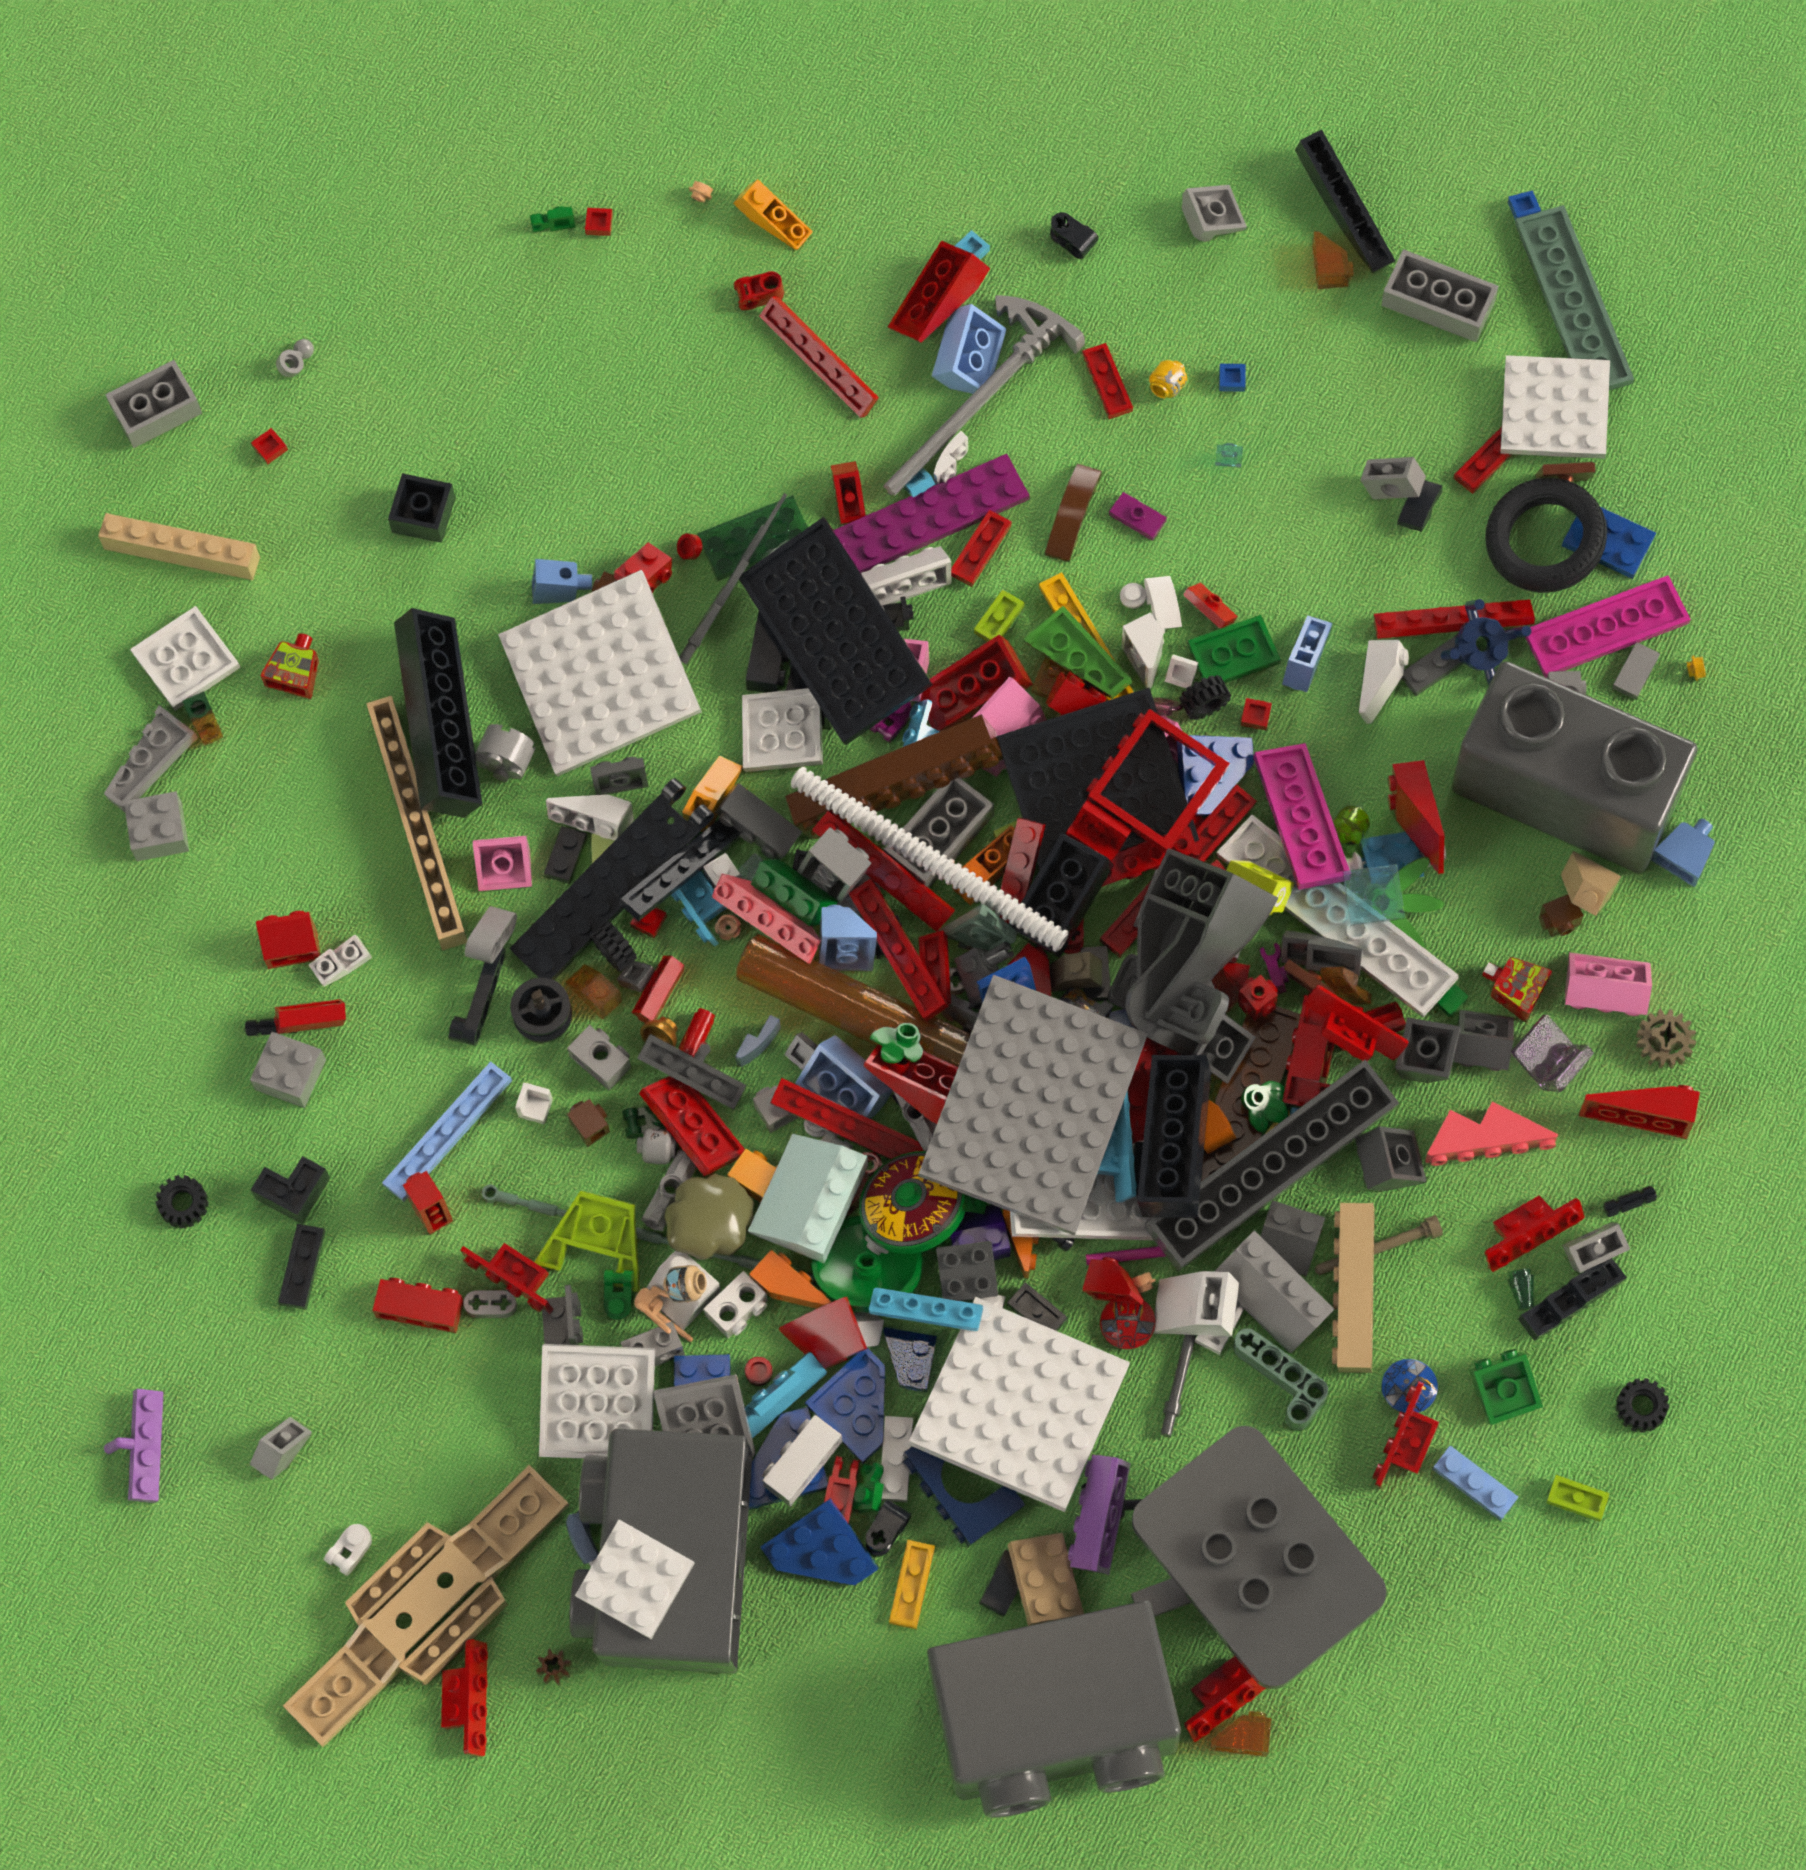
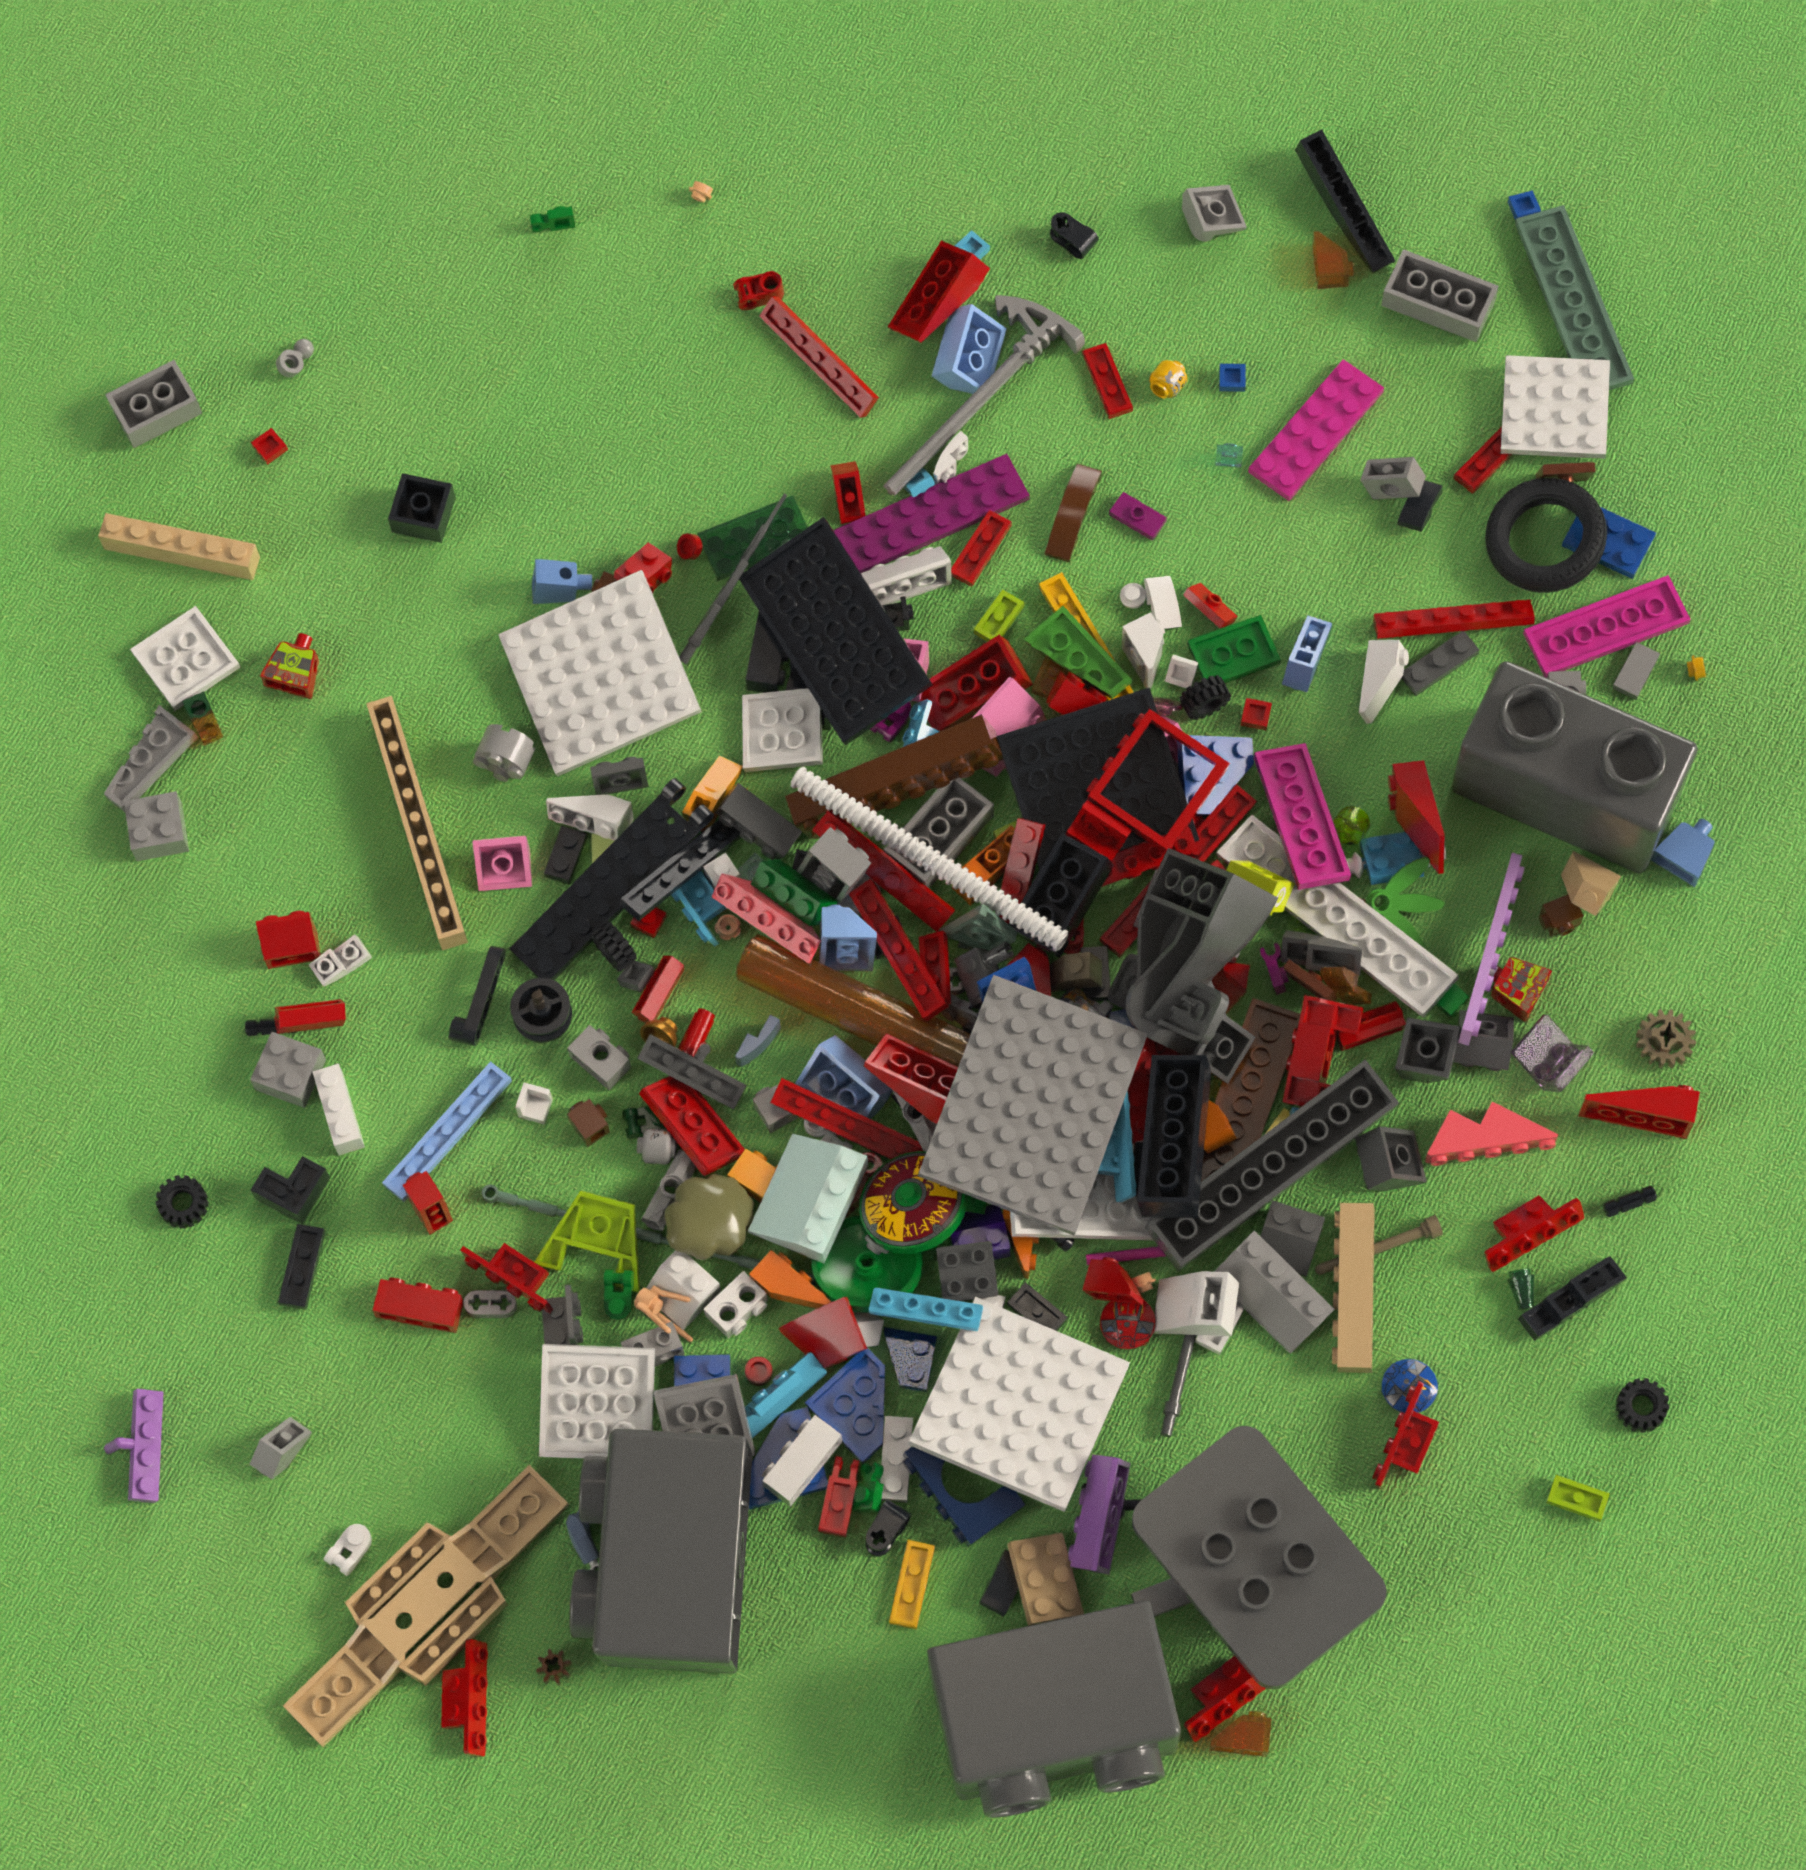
black brick [394,608,483,818] -> none
light grey beam [465,906,517,964] -> none
clear orange slope [565,964,622,1019] -> none
white plate [575,1520,695,1639] -> none
red plate [585,208,613,236] -> none
head [663,1265,707,1303] -> none
light orange slope [733,179,813,250] -> none
blue plate [761,1498,879,1586] -> none
dark grey plate [784,1032,818,1070] -> none
green plate [870,1023,923,1063] -> none
sand green beam [1234,1328,1328,1431] -> none
red brick [1238,975,1278,1021] -> none
green plate [1241,1081,1288,1133] -> none
red bracket [1304,985,1409,1062] -> none
clear light blue plate [1343,864,1405,926] -> none
light blue plate [1432,1446,1518,1521] -> none
dark blue plate [1440,599,1532,685] -> none
green plate [1469,1349,1543,1425] -> none
light grey brick [1562,1222,1630,1273] -> none
bright pink slope [1565,952,1652,1016] -> none
none -> white brick [313,1064,365,1155]
none -> dark pink plate [1248,359,1384,501]
none -> lavender plate [1458,853,1525,1046]

